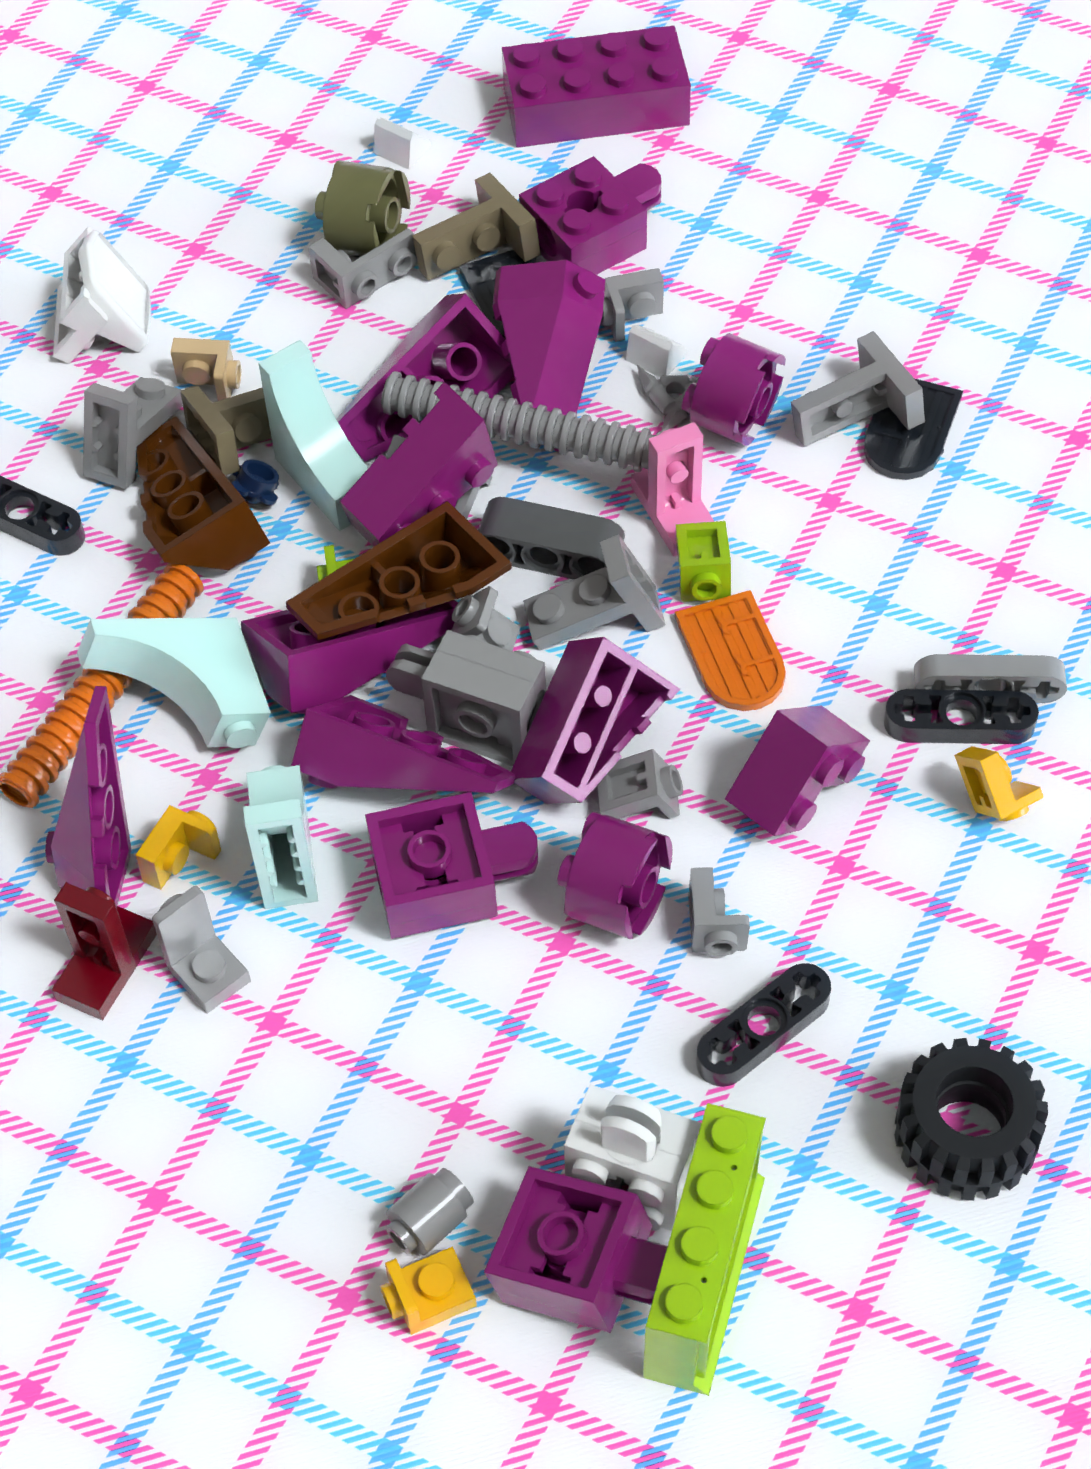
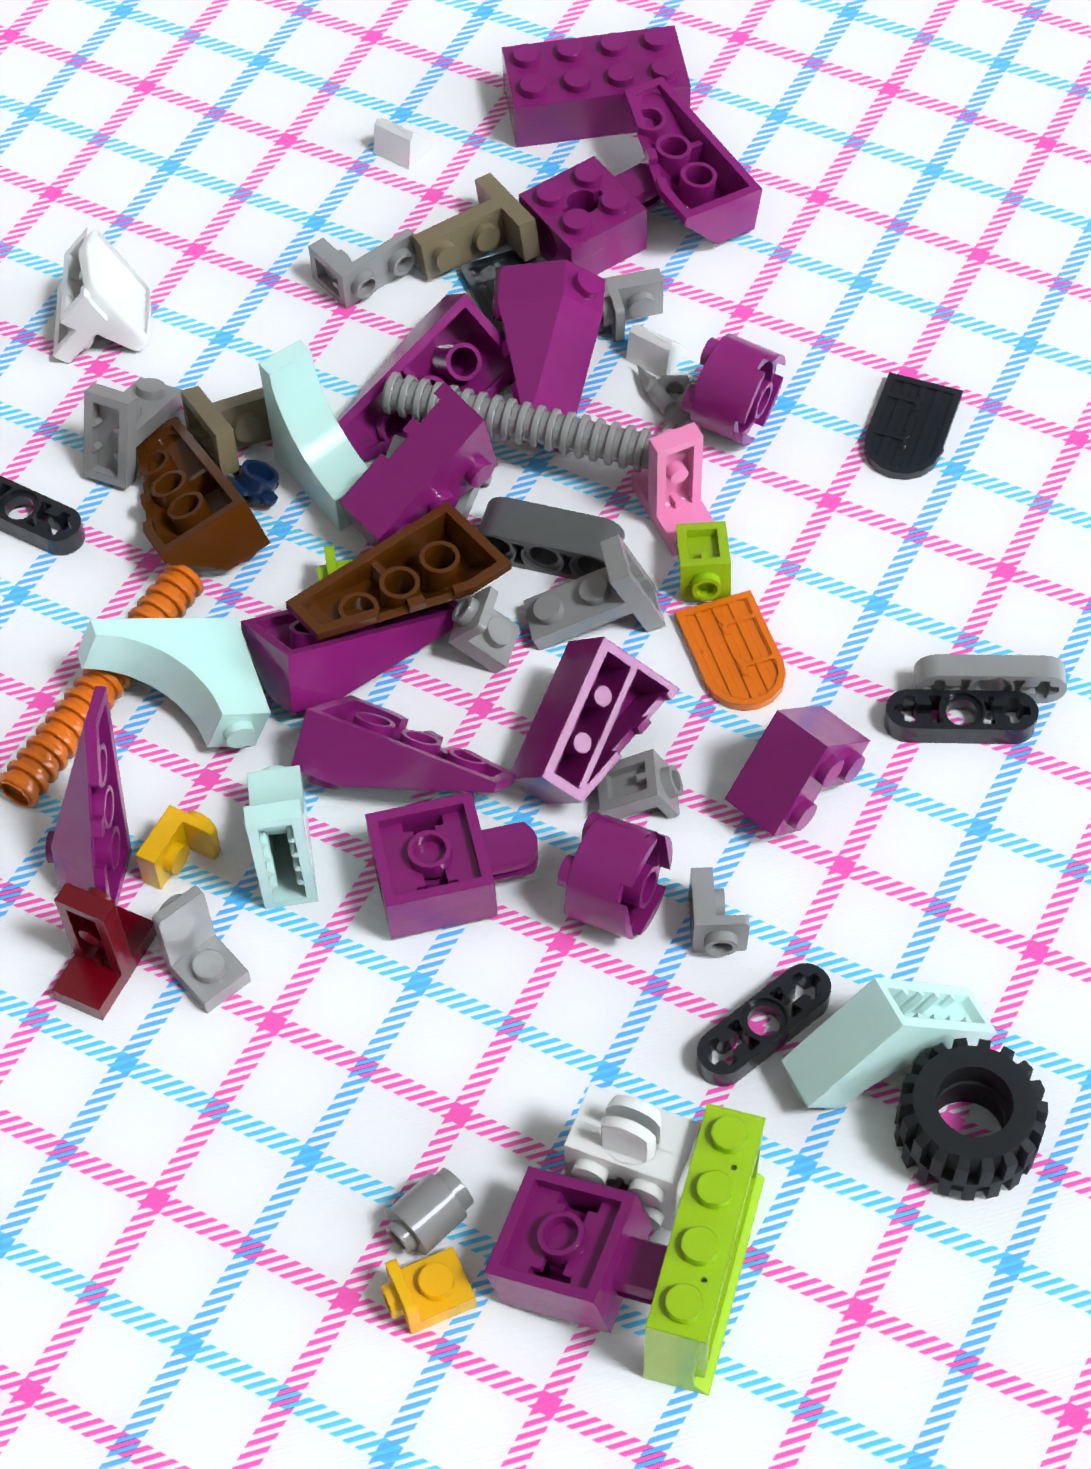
tan bracket [170,338,241,401] -> none
olive brick [315,160,411,257] -> none
light grey brick [386,630,546,766] -> none
light grey bracket [791,331,925,447] -> none
yellow bracket [954,746,1044,821] -> none
none -> magenta wedge [623,76,762,244]
none -> light aqua arch [781,978,997,1109]

